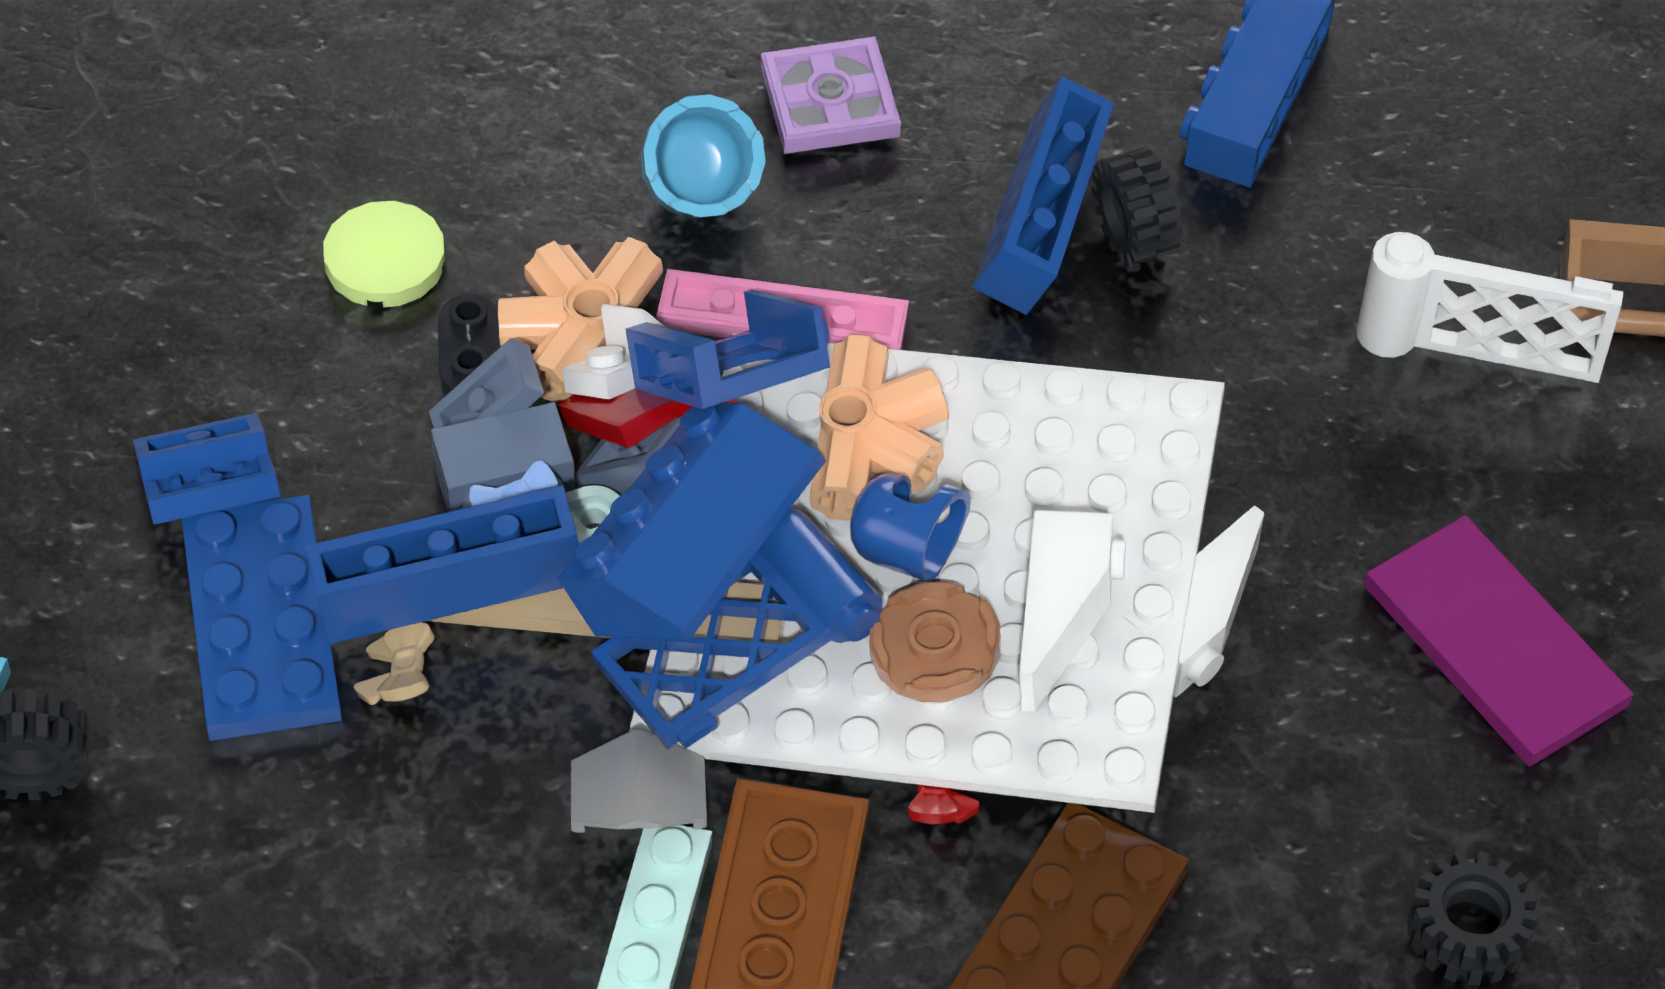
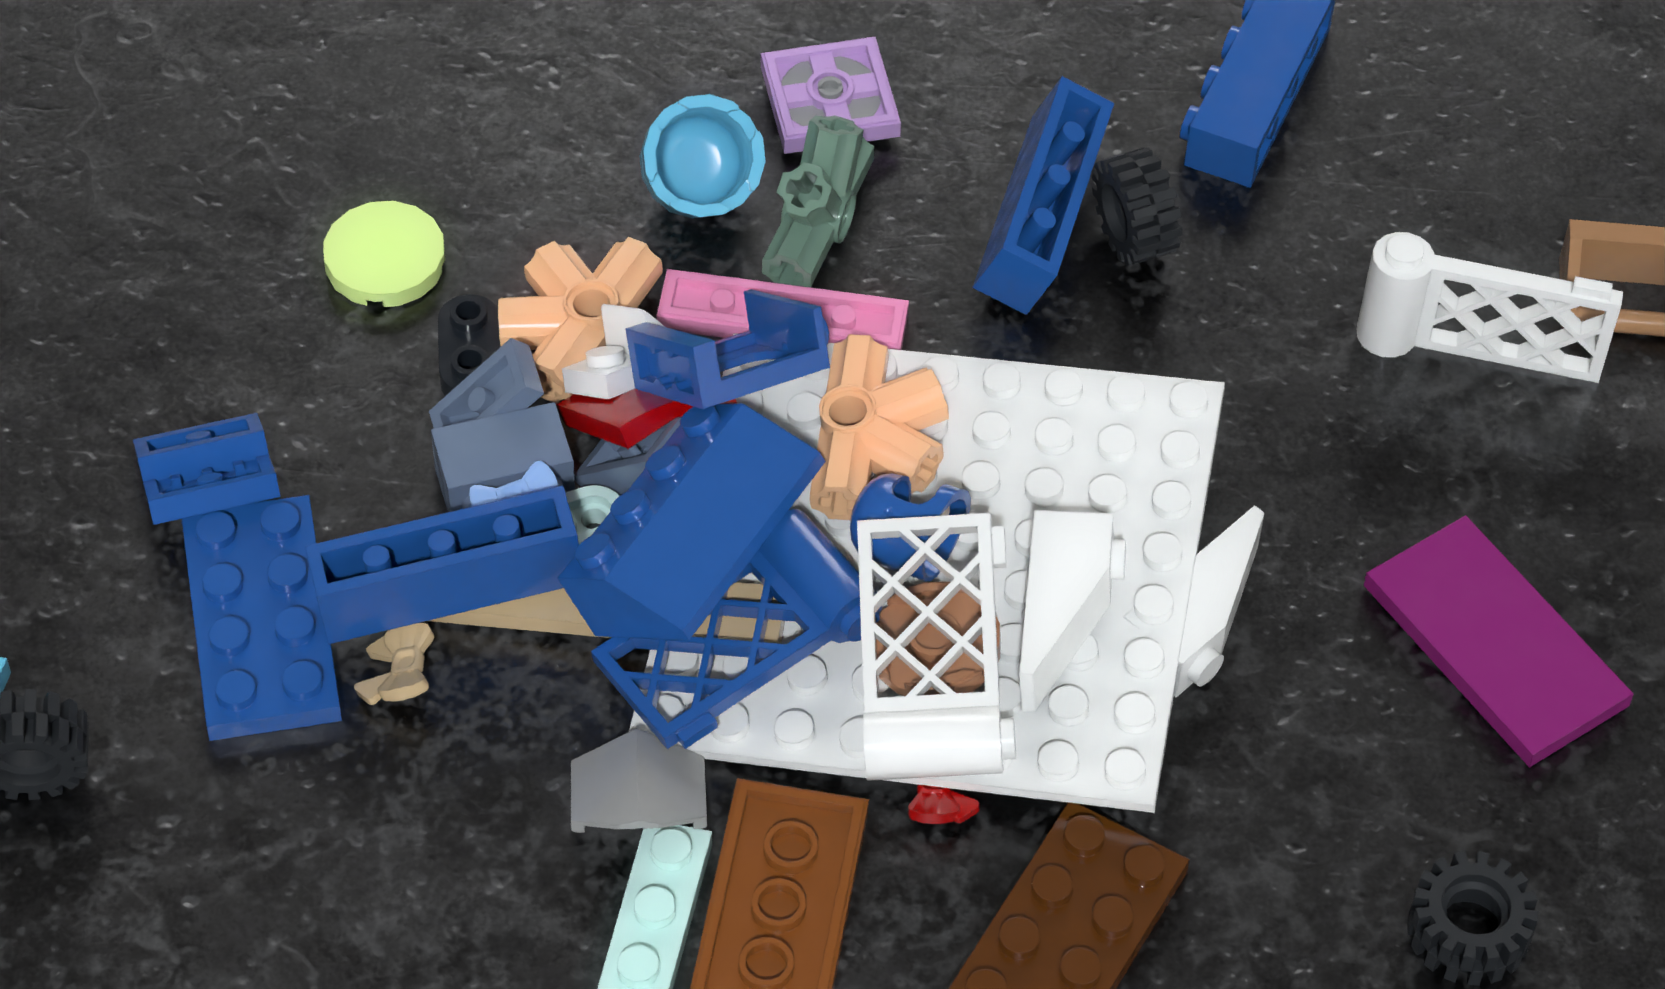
none -> sand green piece [762,115,874,288]
none -> white piece [857,513,1016,781]

